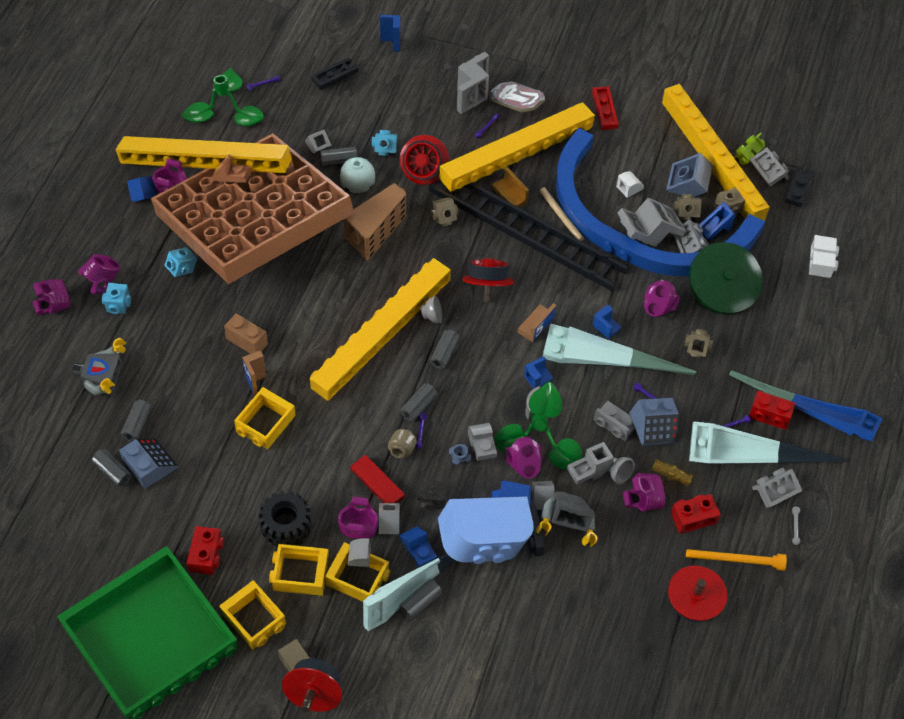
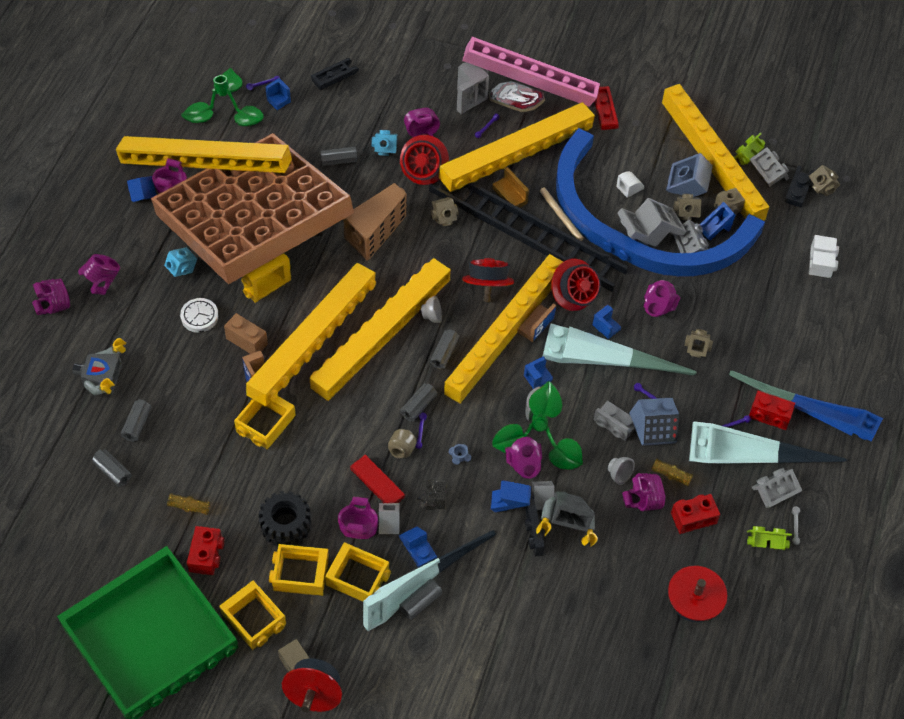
medium azure brick [102,283,131,314] -> none
sand blue slope [119,438,178,489] -> none
nougat slope [211,154,252,183] -> none
light grey brick [305,130,331,153] -> none
light aqua cylinder [340,157,375,193] -> none
light grey brick [348,539,371,567] -> none
blue panel [380,15,400,52] -> none
light blue brick [438,497,534,564] -> none
light grey brick [468,423,497,461] -> none
light grey brick [567,442,614,484] -> none
light orange piece [686,549,787,571] -> none
dark green dish [689,242,763,315] -> none
none -> clear yellow pin [167,493,210,515]
none -> white tile [180,298,218,332]
none -> yellow window [241,254,291,303]
none -> yellow brick [246,263,376,406]
none -> blue panel [266,78,291,110]
none -> magenta piece [404,108,440,137]
none -> yellow brick [444,254,563,404]
none -> bright pink brick [462,37,600,107]
none -> red piece [551,259,601,311]
none -> lime hinge [747,526,792,550]
none -> dark tan brick [809,165,840,196]

